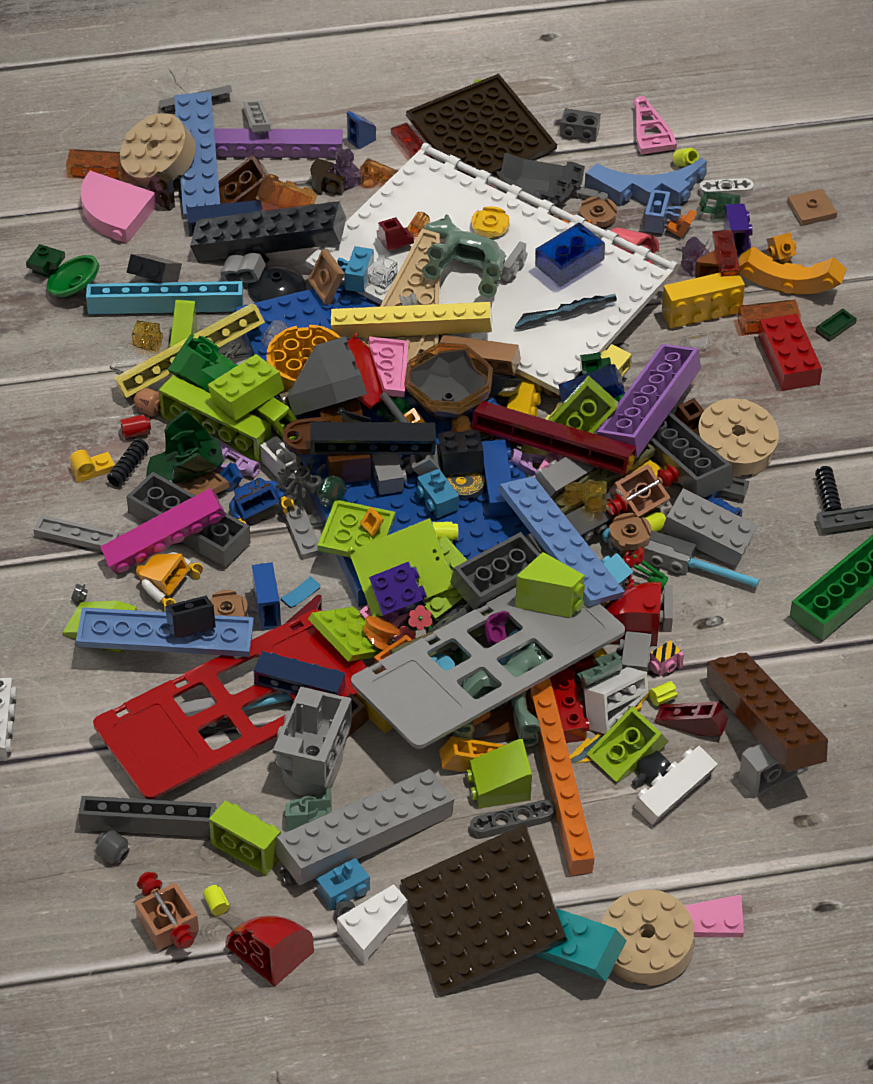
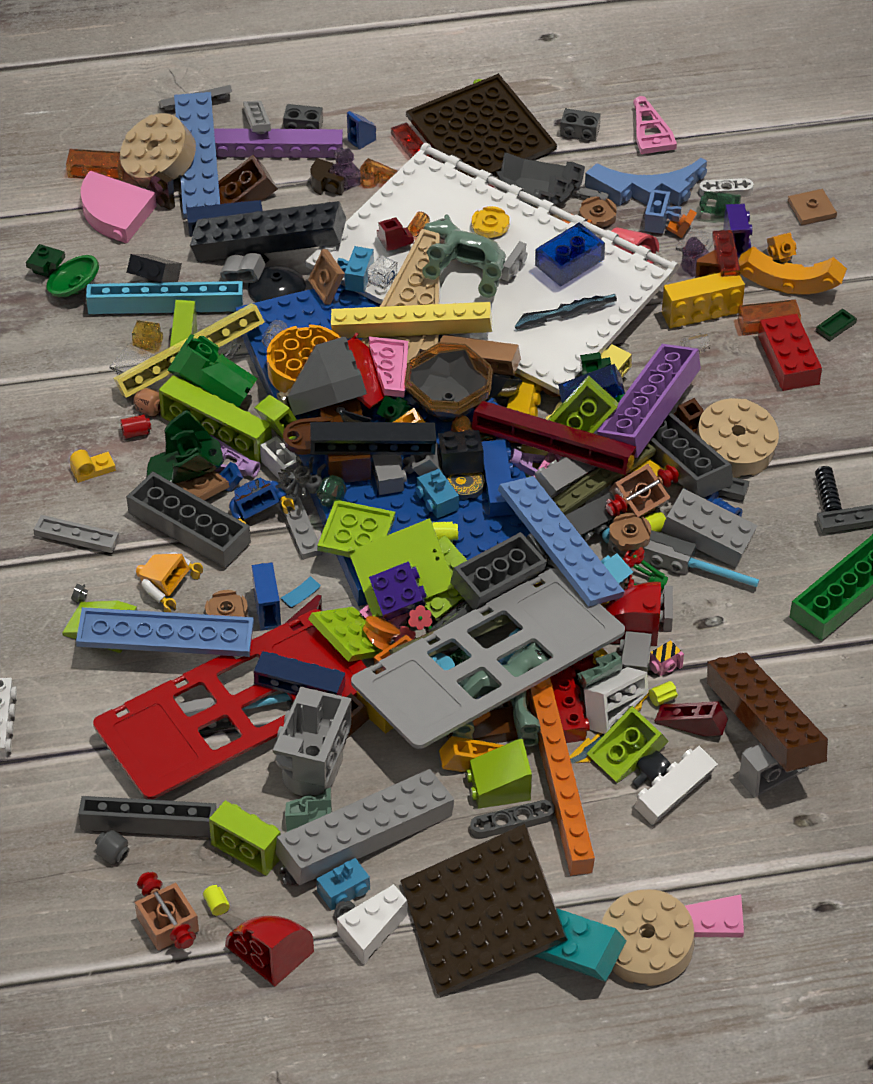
dark pink brick [100,488,226,574] -> none
black piece [107,438,149,487] -> none
black brick [165,595,216,638] -> none
lime brick [208,354,284,420] -> none
clear orange brick [255,174,317,208] -> none
light orange slope [360,507,384,536] -> none
dark grey bar [380,392,409,423] -> none
light grey wheel [399,293,418,306] -> none
magenta hair [485,611,510,645] -> none
lime slope [515,552,585,618] -> none
clear yellow brick [564,481,607,512] -> none
neon yellow brick [673,148,699,168] -> none
none -> dark grey brick [283,104,323,129]

